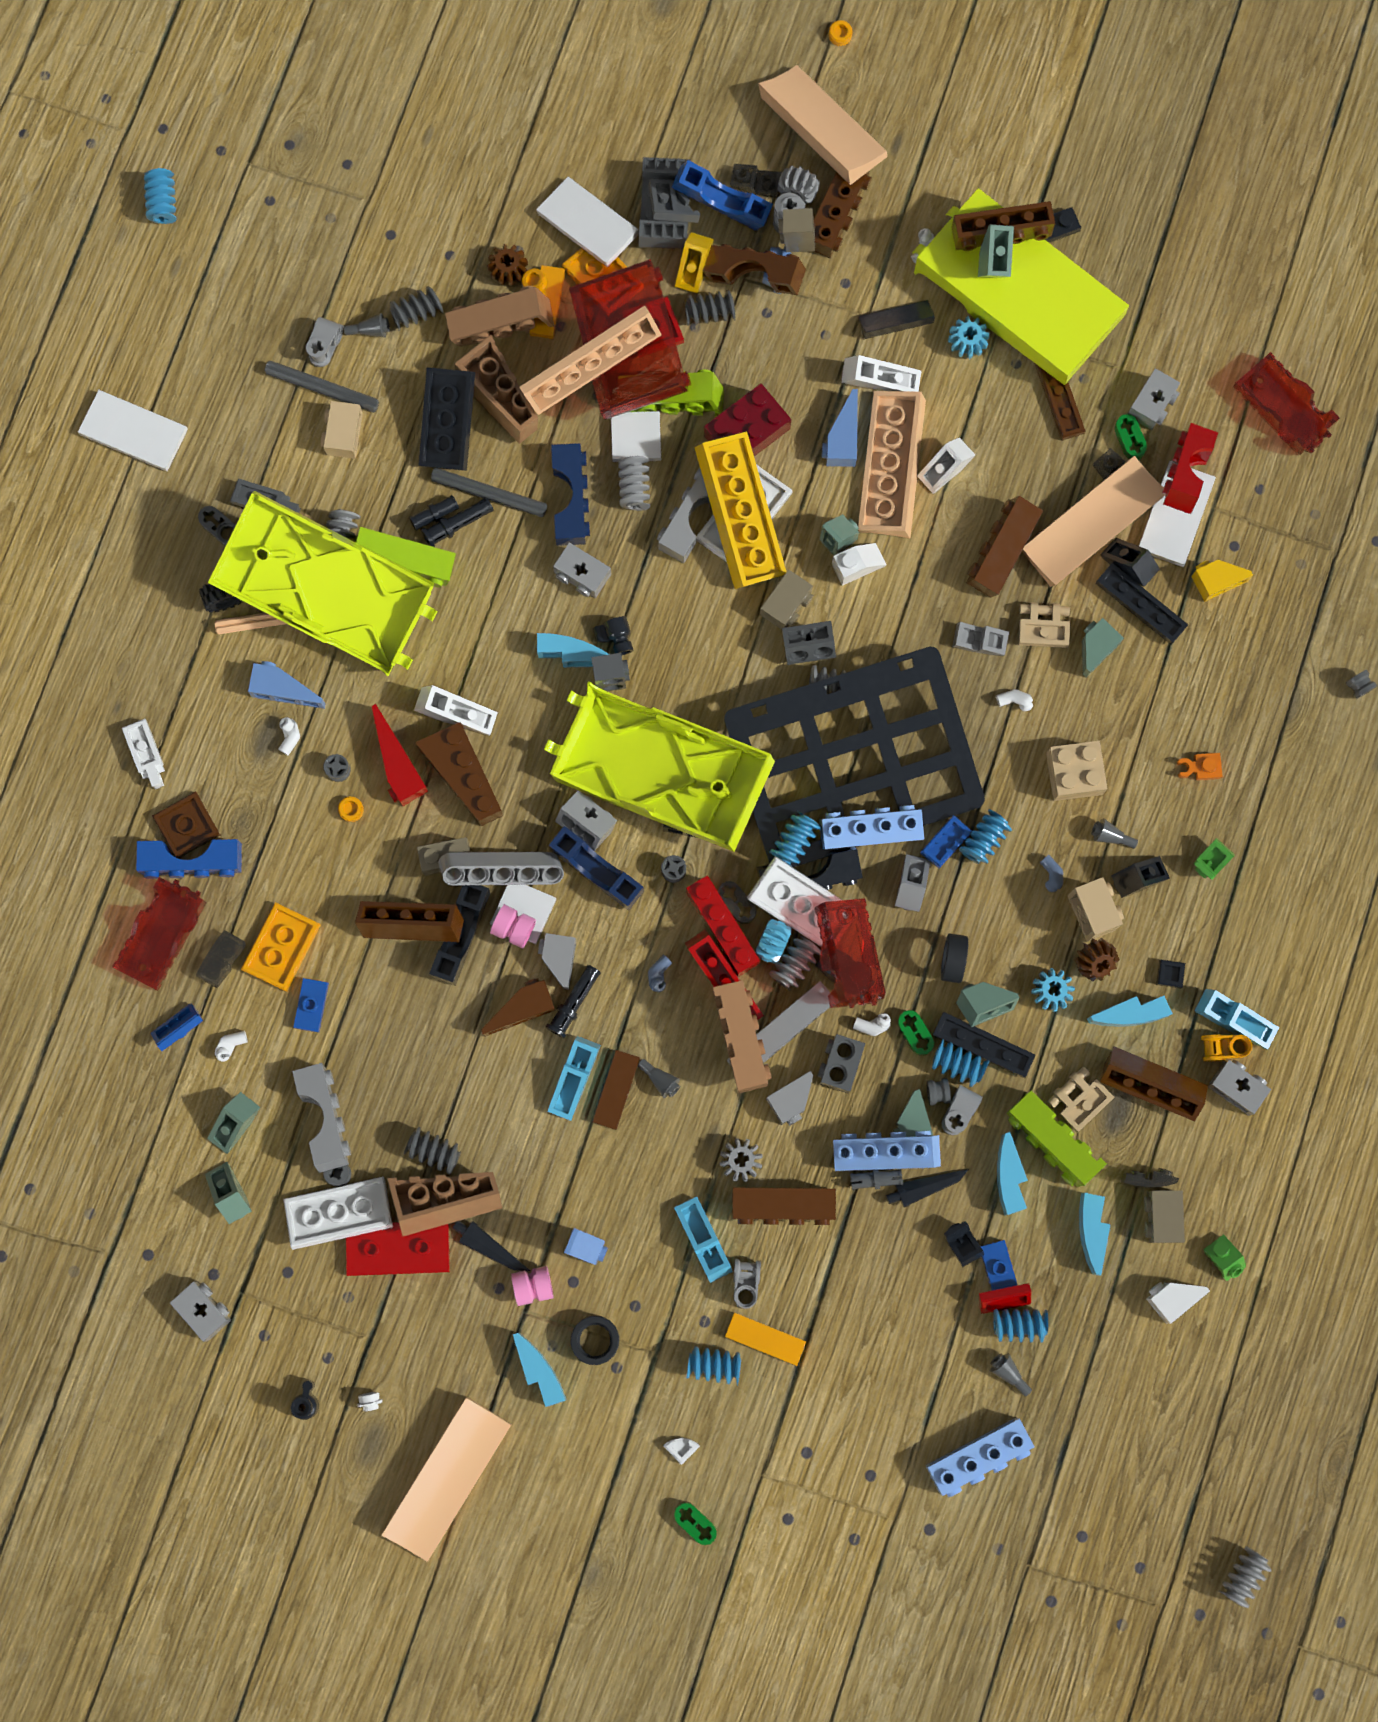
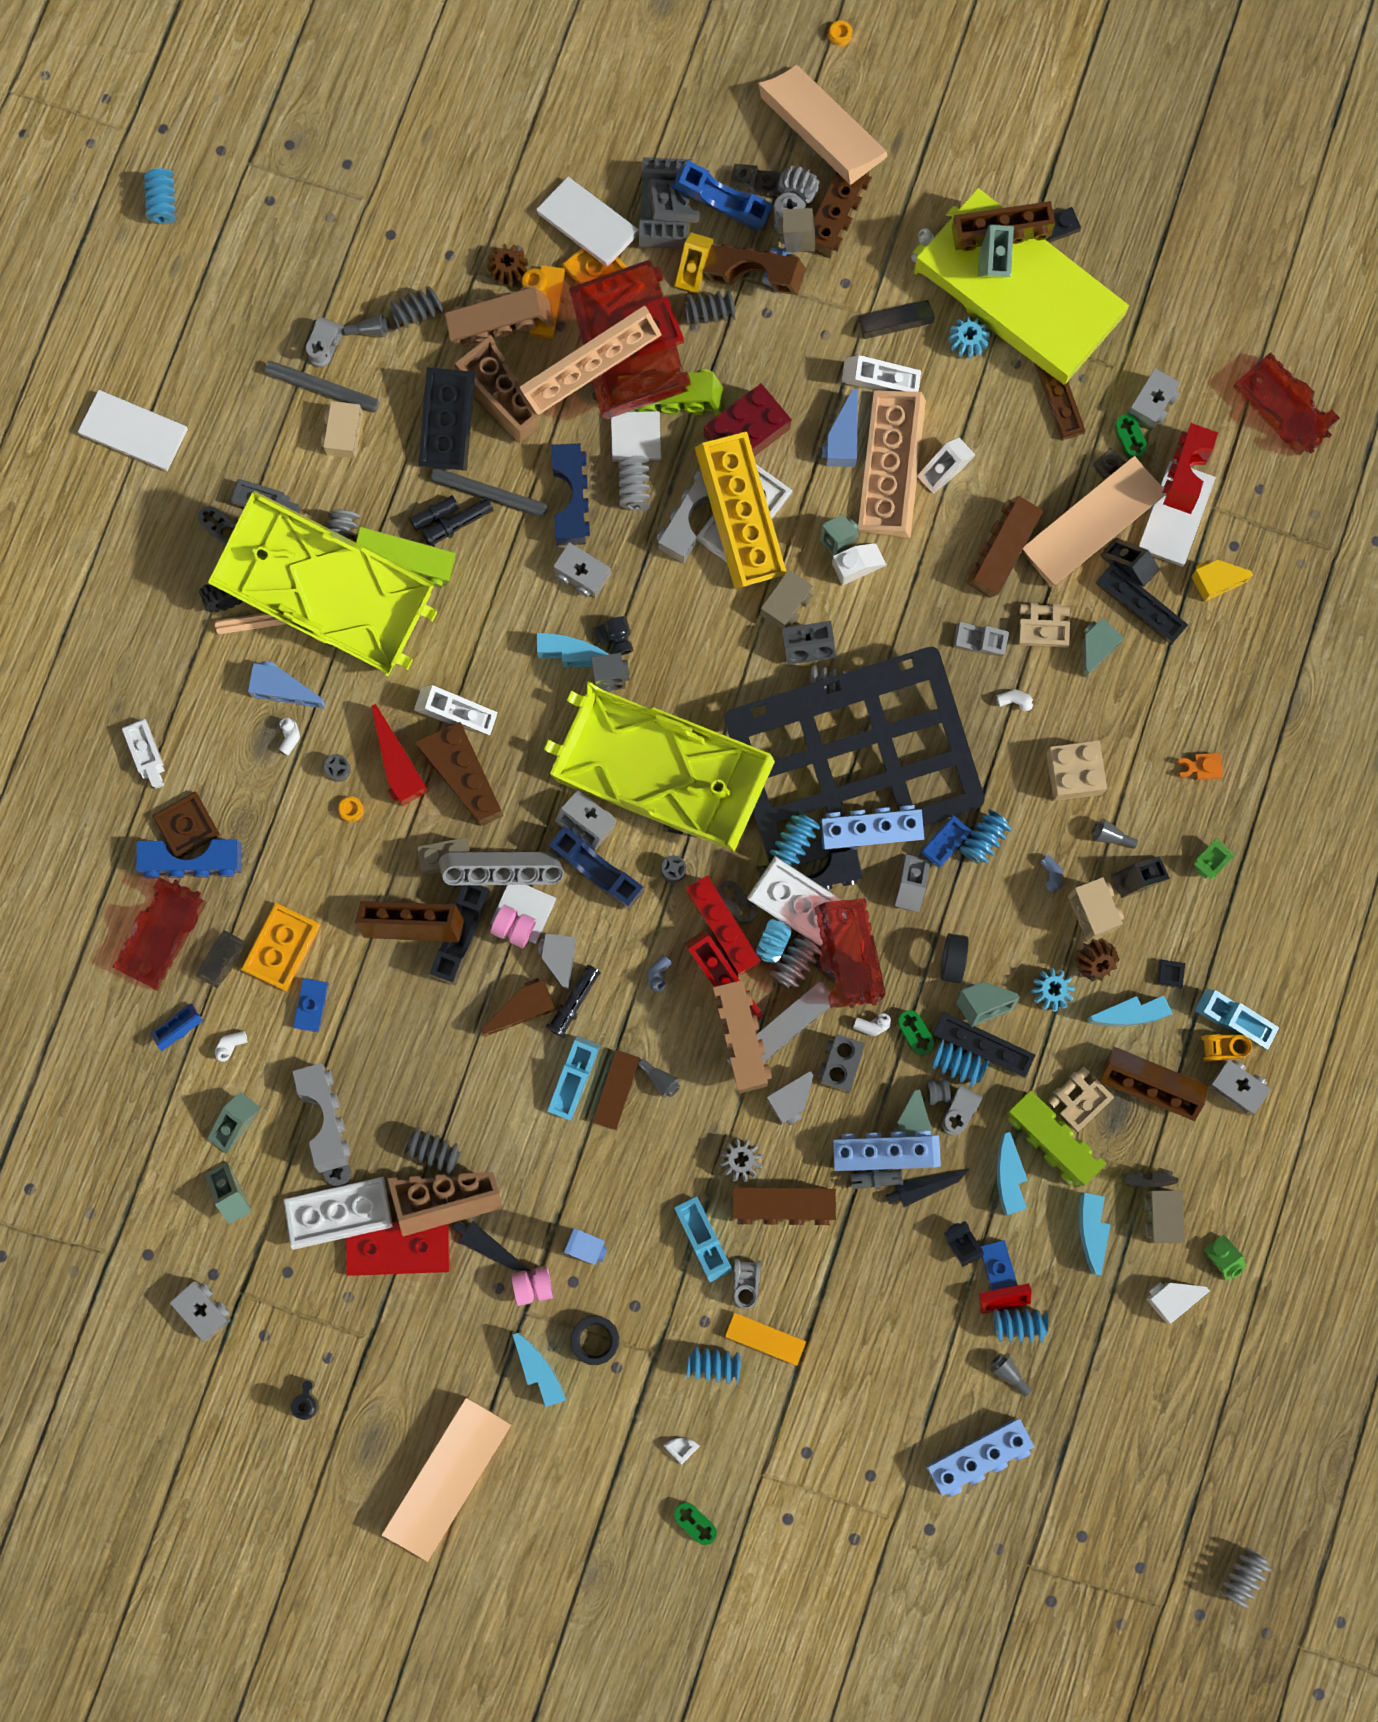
white plate [357,1392,382,1411] -> none
dark grey wheel [1346,670,1377,699] -> none

